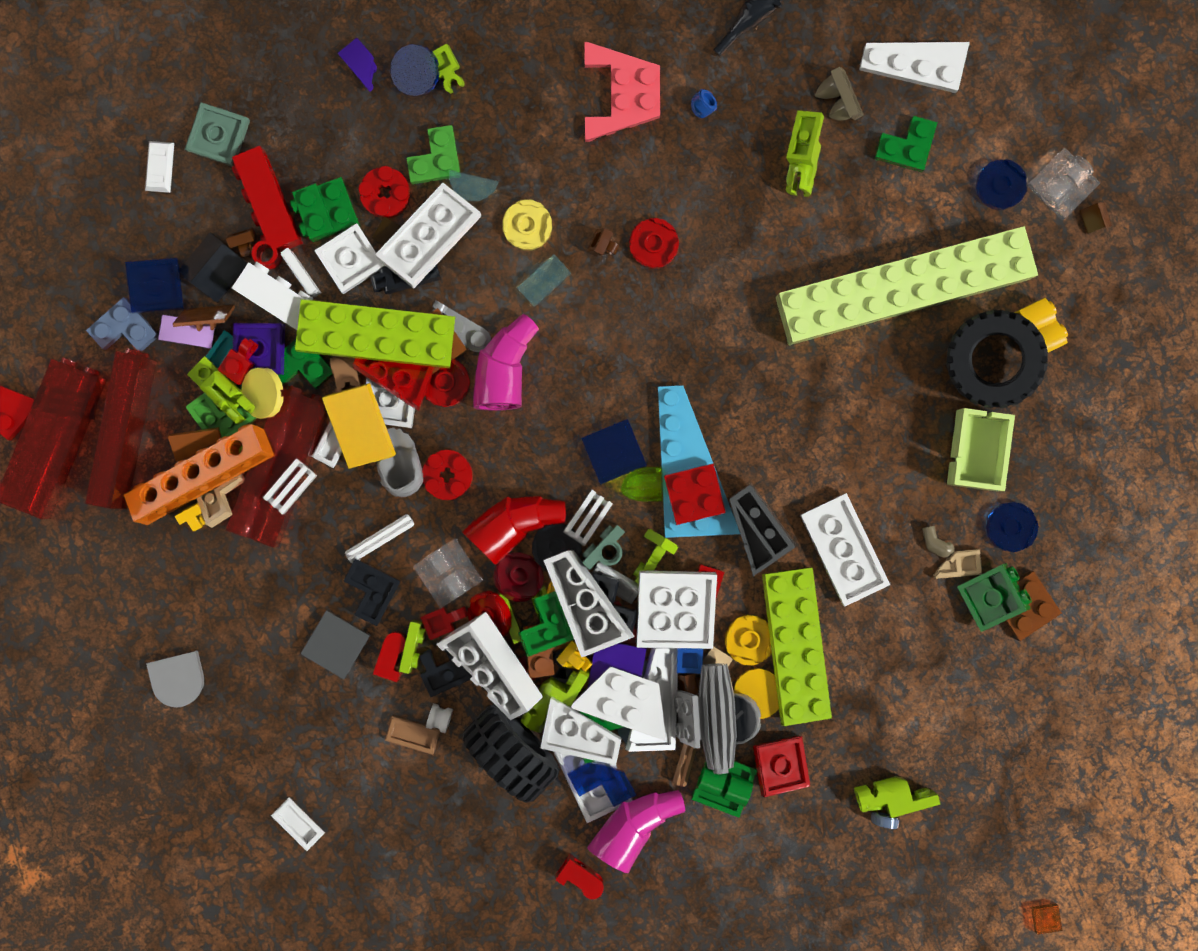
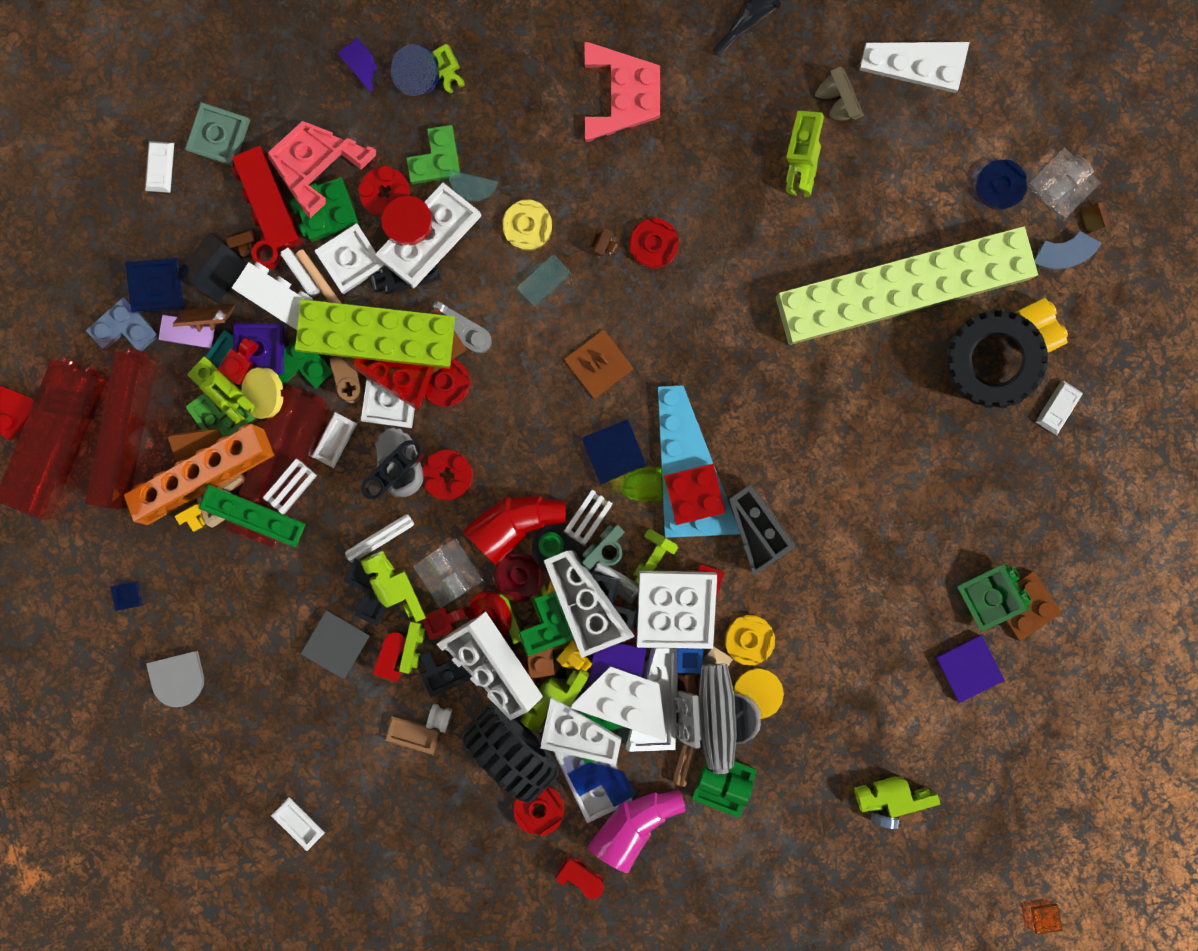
yellow tile [322,383,396,468] -> none
dark pink piece [473,314,539,411] -> none
blue tile [691,89,717,118] -> none
red plate [753,735,810,797] -> none
lime plate [762,567,832,726] -> none
white plate [800,493,890,607] -> none
green plate [874,116,938,173] -> none
dark tan arm [922,525,954,558] -> none
tan tile [933,549,982,579] -> none
yellowish green piece [947,408,1015,492] -> none
clear blue tile [986,502,1039,552] -> none
none -> clear blue tile [111,581,143,611]
none -> green tile [198,484,306,548]
none -> coral wing [268,121,376,218]
none -> light nougat bar [295,249,342,304]
none -> black beam [361,440,425,500]
none -> lime plate [361,551,426,622]
none -> red tile [381,196,432,246]
none -> red plate [514,786,564,836]
none -> green plate [538,532,564,558]
none -> dark orange piece [564,329,634,399]
none -> dark purple tile [935,635,1005,703]
none -> sand blue tile [1034,231,1102,270]
none -> white tile [1035,380,1083,435]

